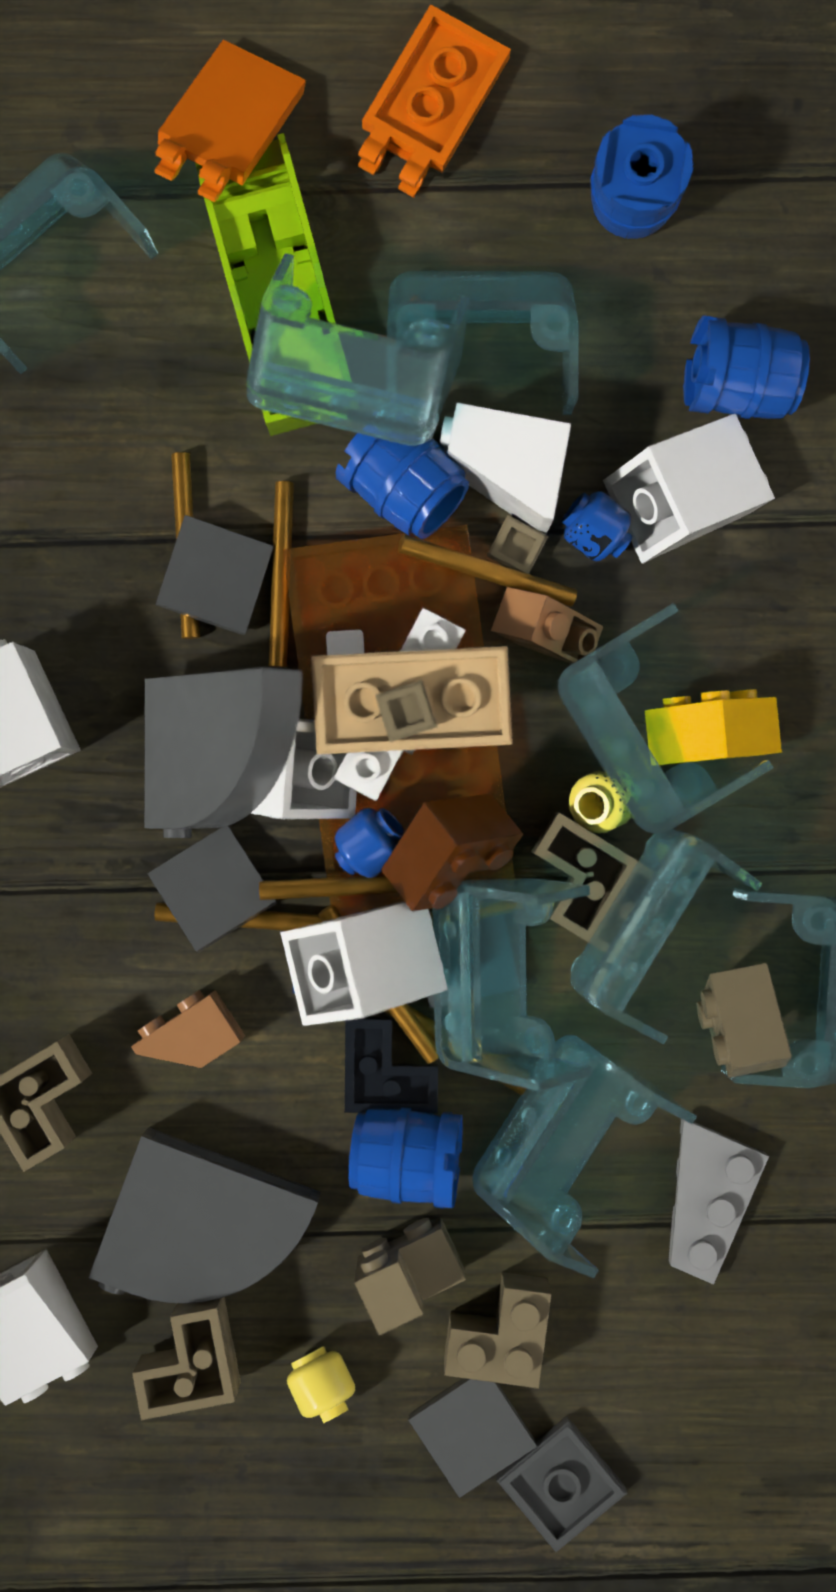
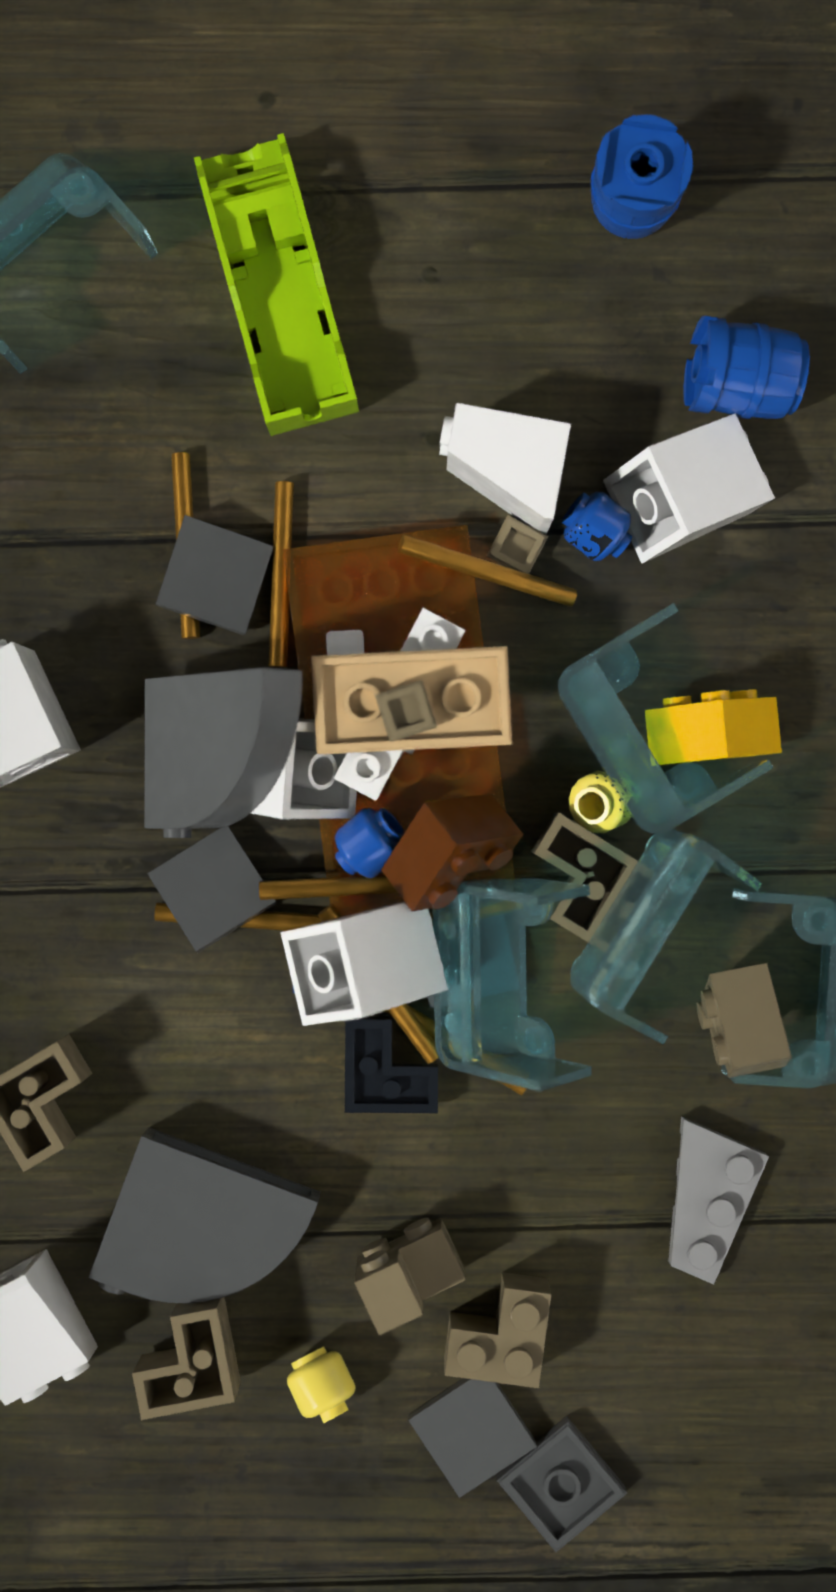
medium nougat slope [131,990,245,1068] -> none
orange tile [155,39,306,202] -> none
clear light blue windscreen [246,253,470,446] -> none
blue piece [336,406,469,540] -> none
blue piece [349,1107,463,1209] -> none
orange tile [358,4,511,198] -> none
clear light blue windscreen [387,271,579,415] -> none
clear light blue windscreen [473,1035,697,1278] -> none
medium nougat slope [491,587,604,670] -> none

